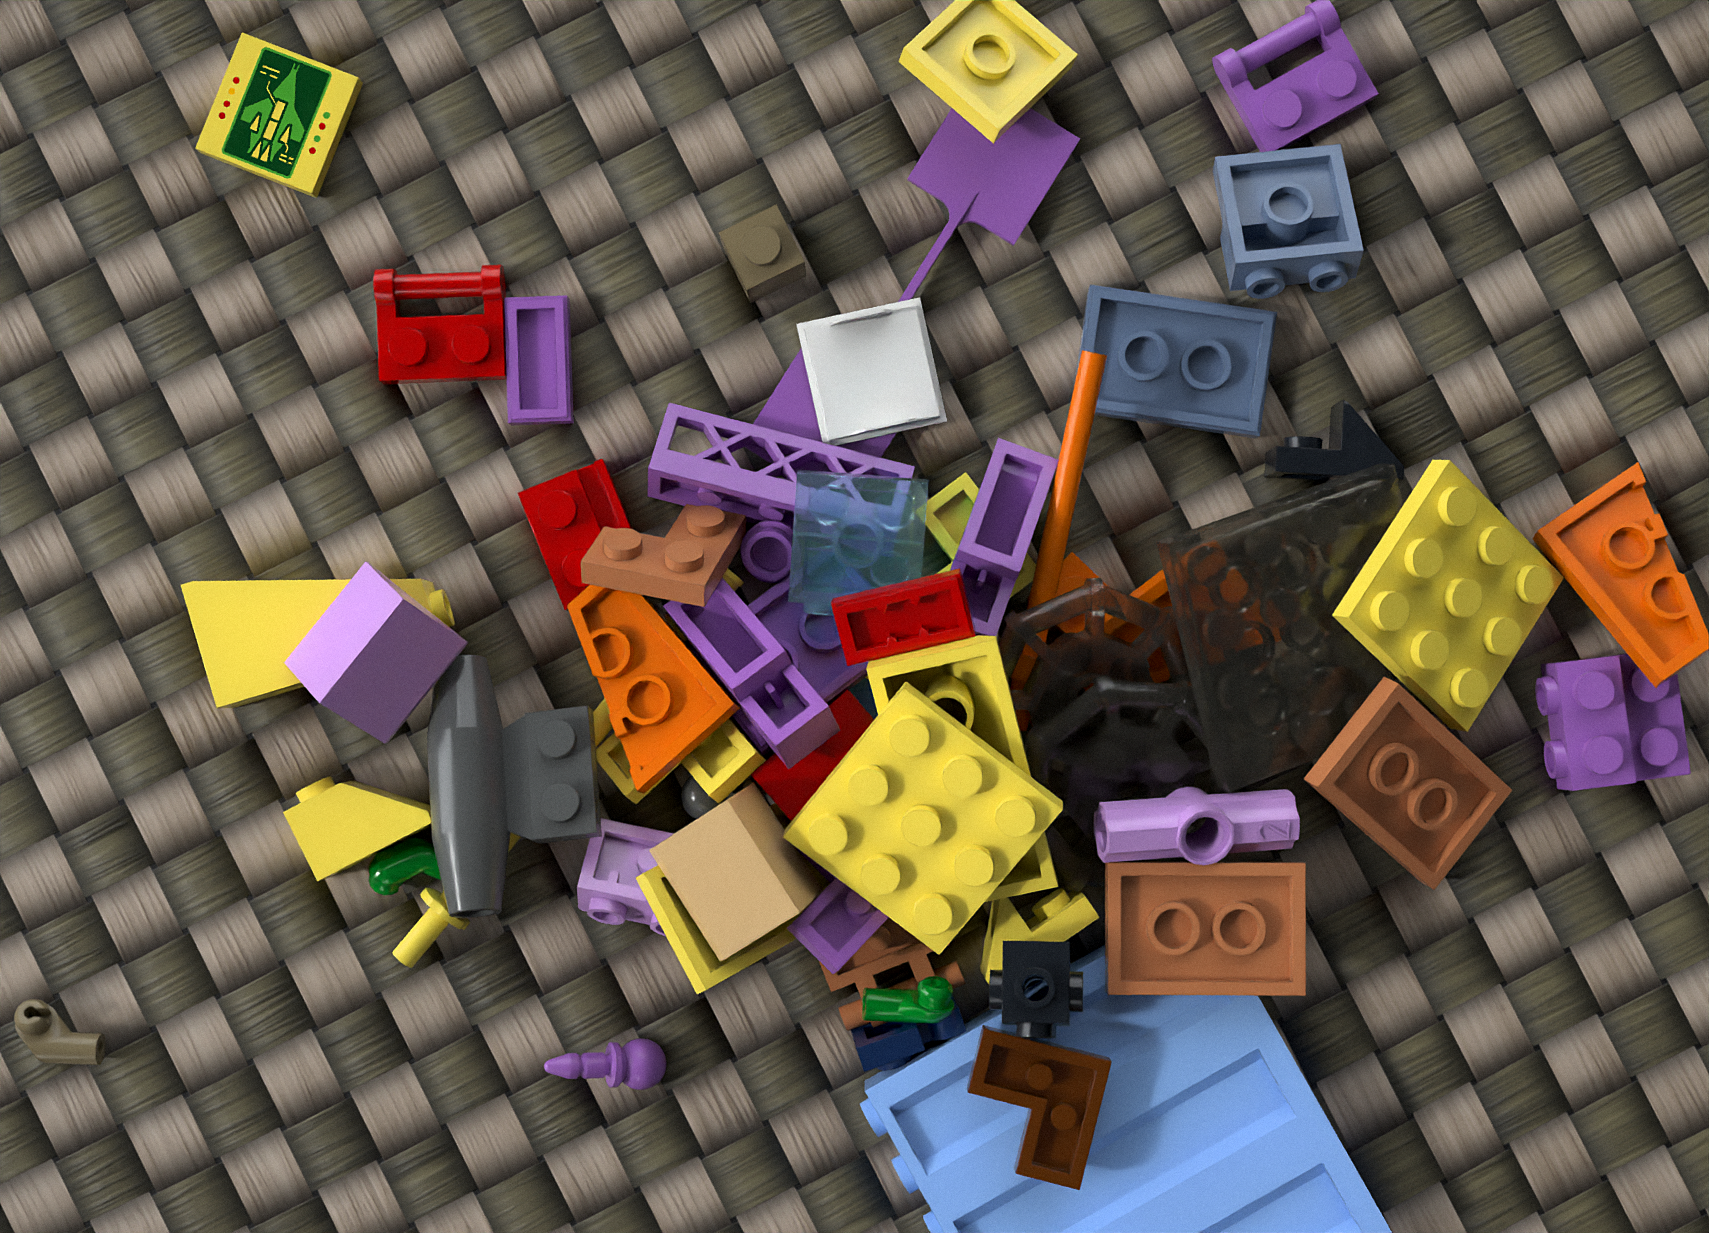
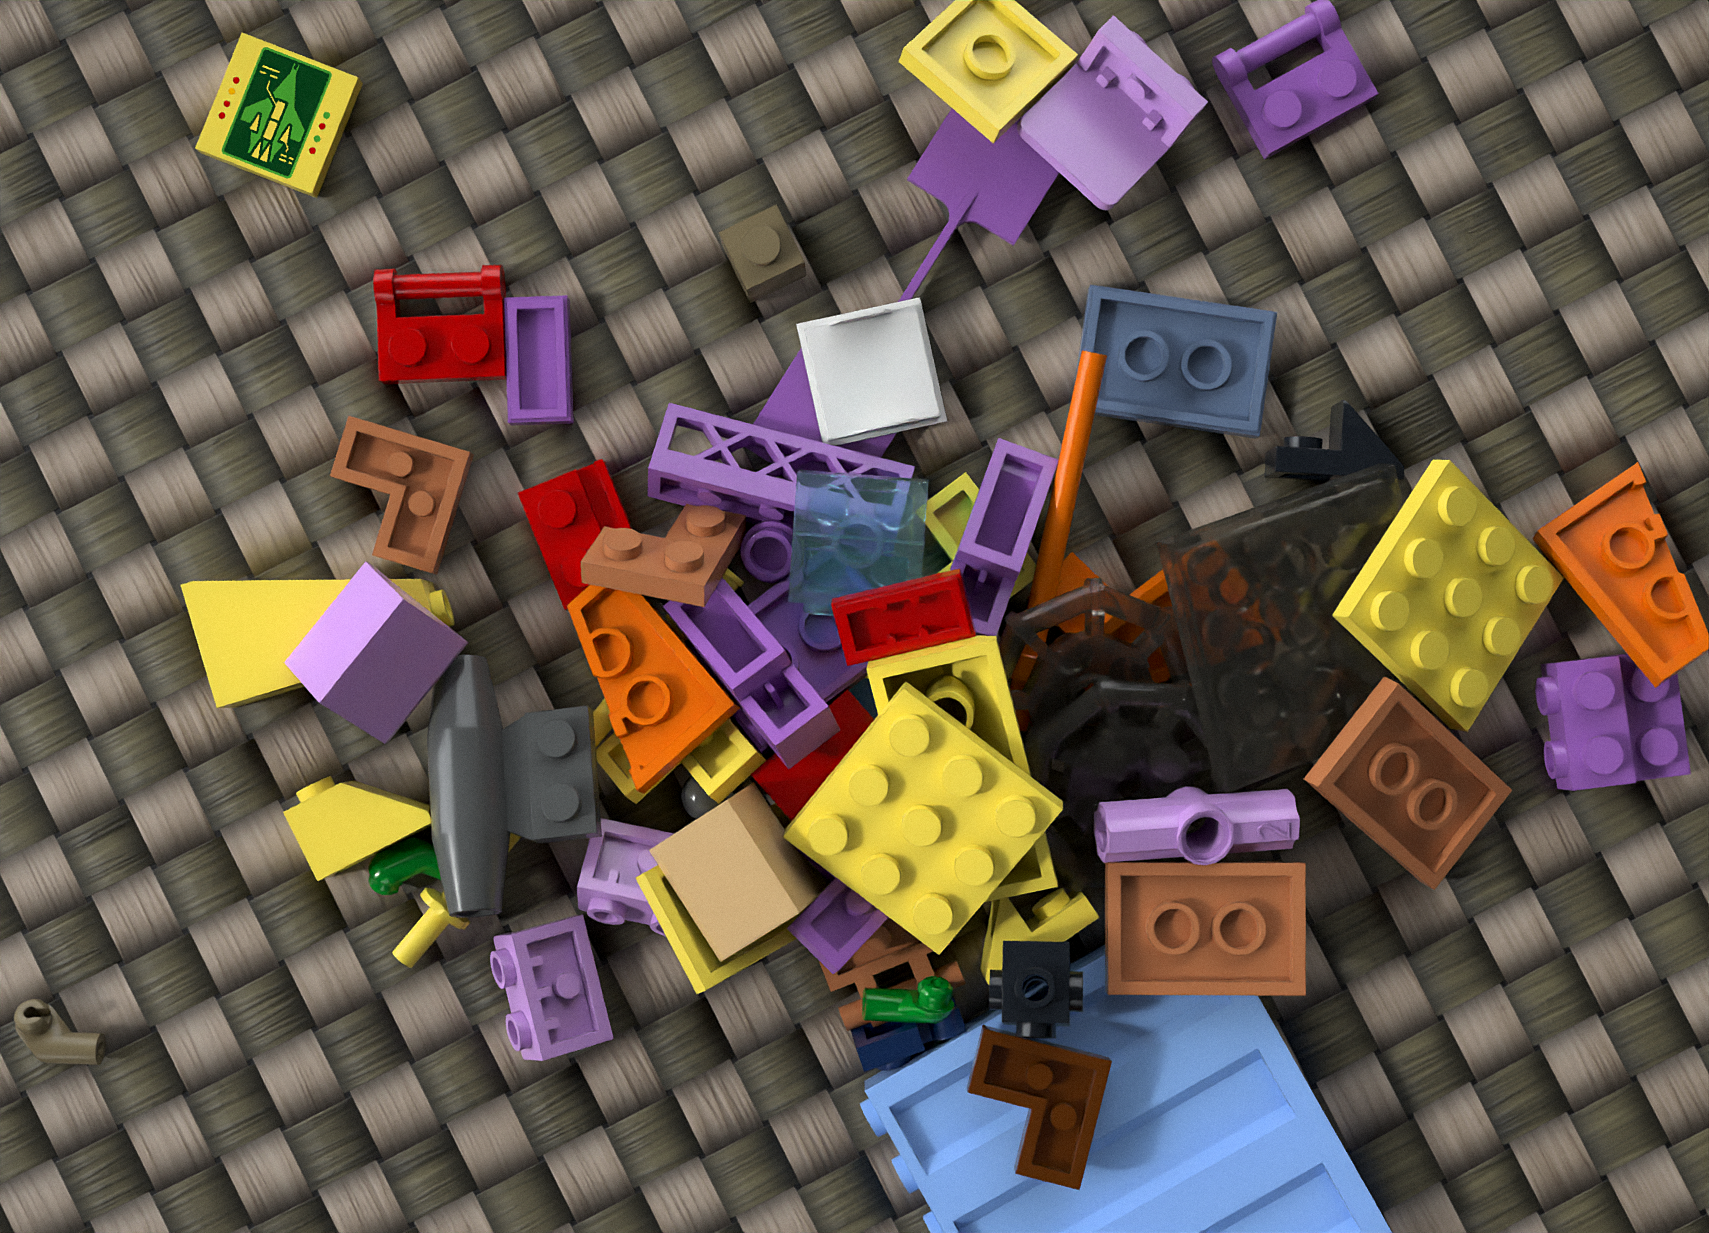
medium lavender bar [544,1038,666,1090] -> none
sand blue plate [1213,144,1364,299] -> none
none -> nougat plate [330,416,474,575]
none -> lavender bracket [490,915,614,1061]
none -> lavender bracket [1017,15,1208,210]

